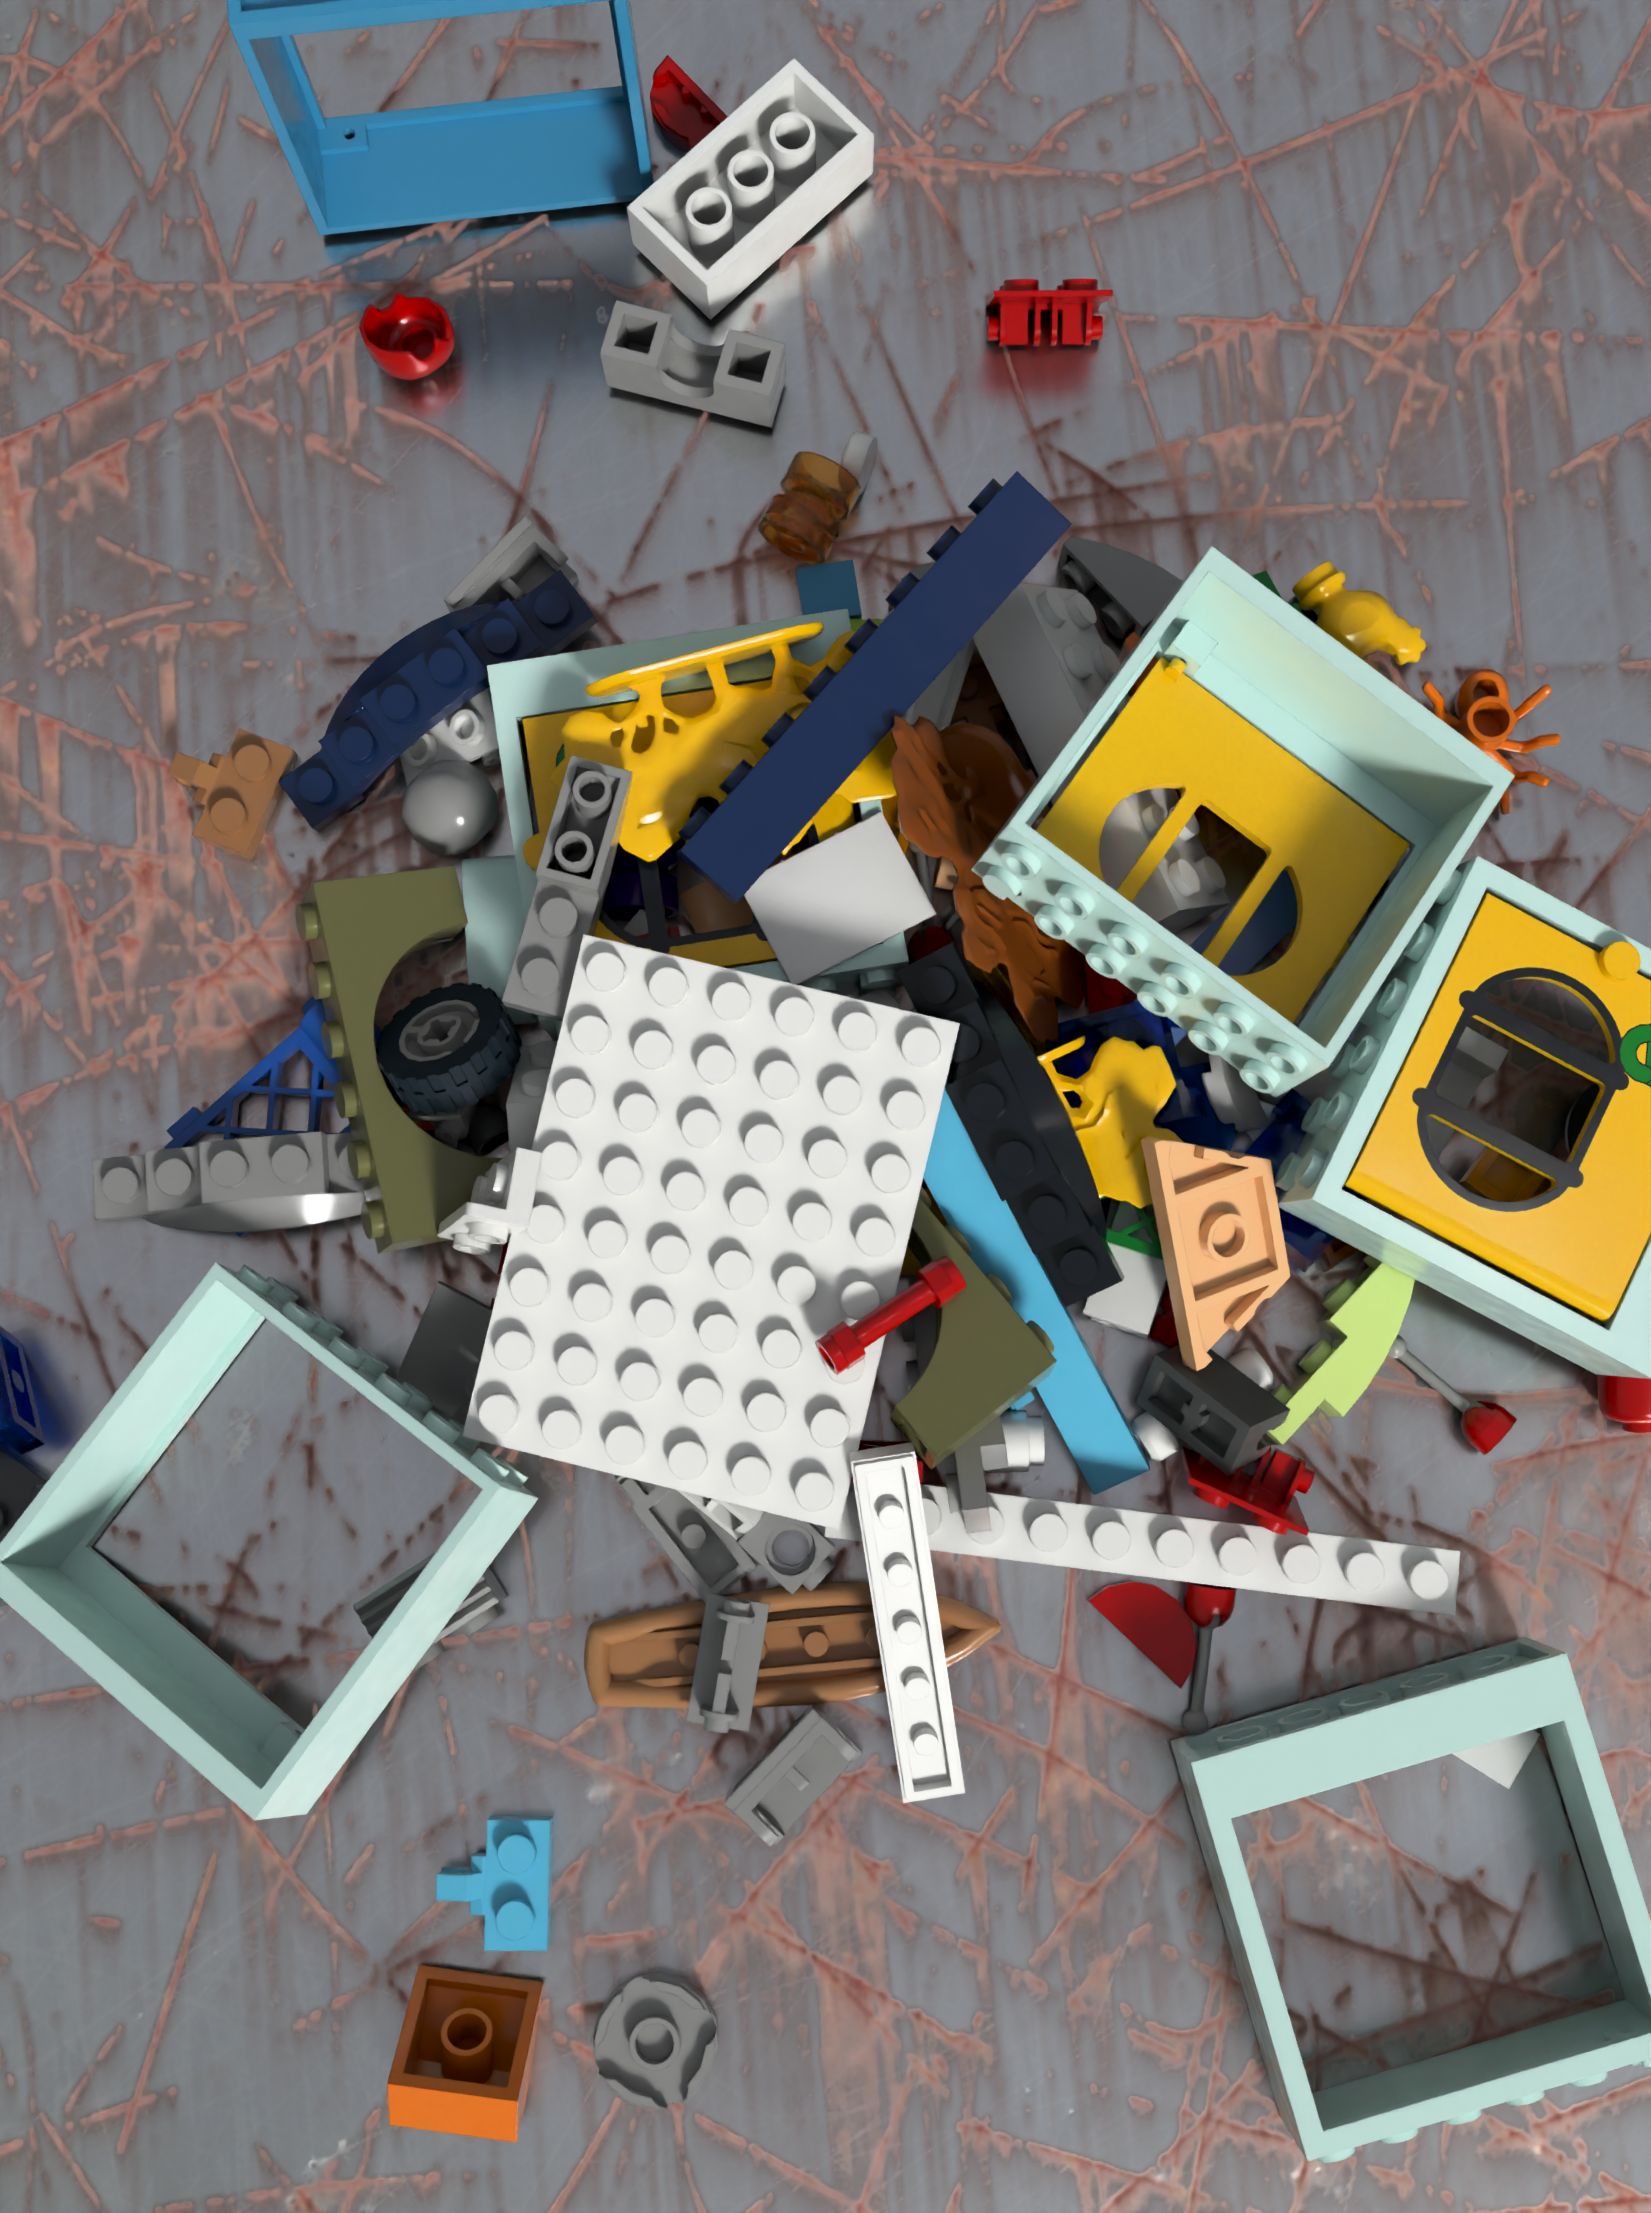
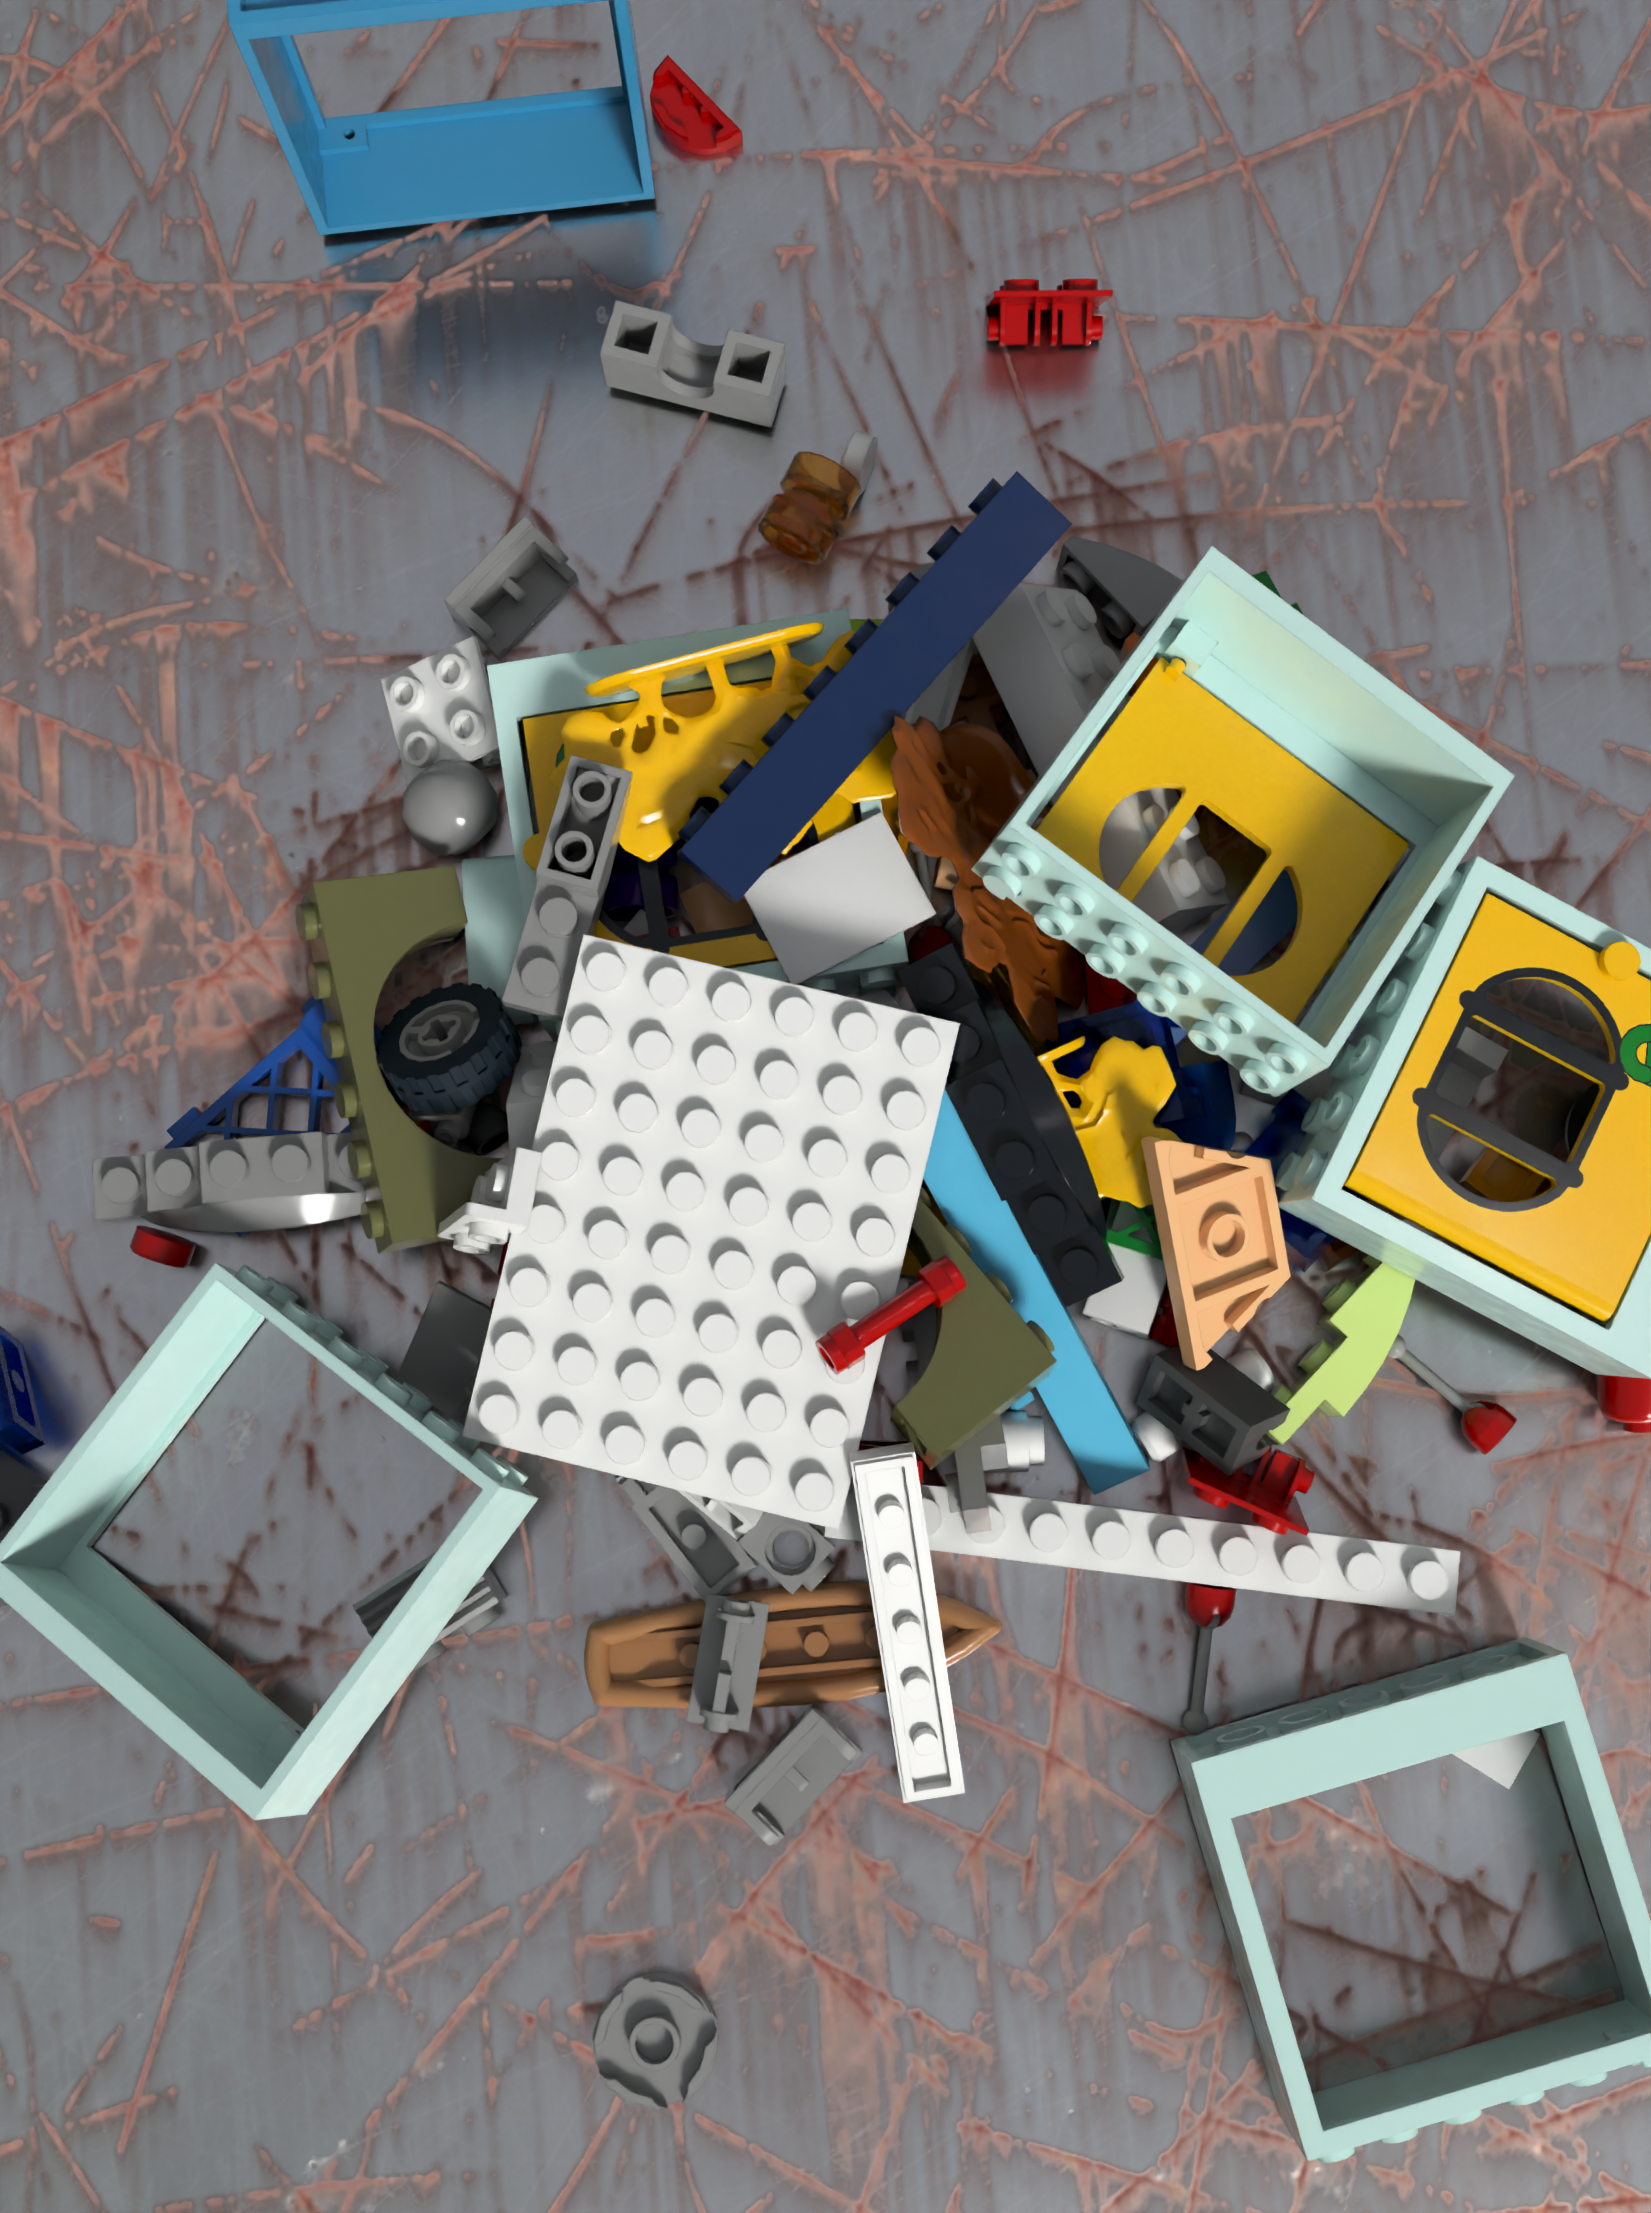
medium nougat hinge [167,728,298,861] -> none
dark blue piece [279,570,599,832] -> none
red hair [359,293,455,381] -> none
orange slope [387,1965,543,2143] -> none
medium azure hinge [436,1815,553,1951] -> none
white brick [626,58,874,320] -> none
dark azure tile [796,559,862,619] -> none
red tile [1087,1581,1197,1689] -> none
white tile [1202,1054,1268,1132] -> none
yellow animal [1292,561,1426,665] -> none
orange animal [1422,669,1560,815] -> none
none -> red tile [130,1226,196,1268]

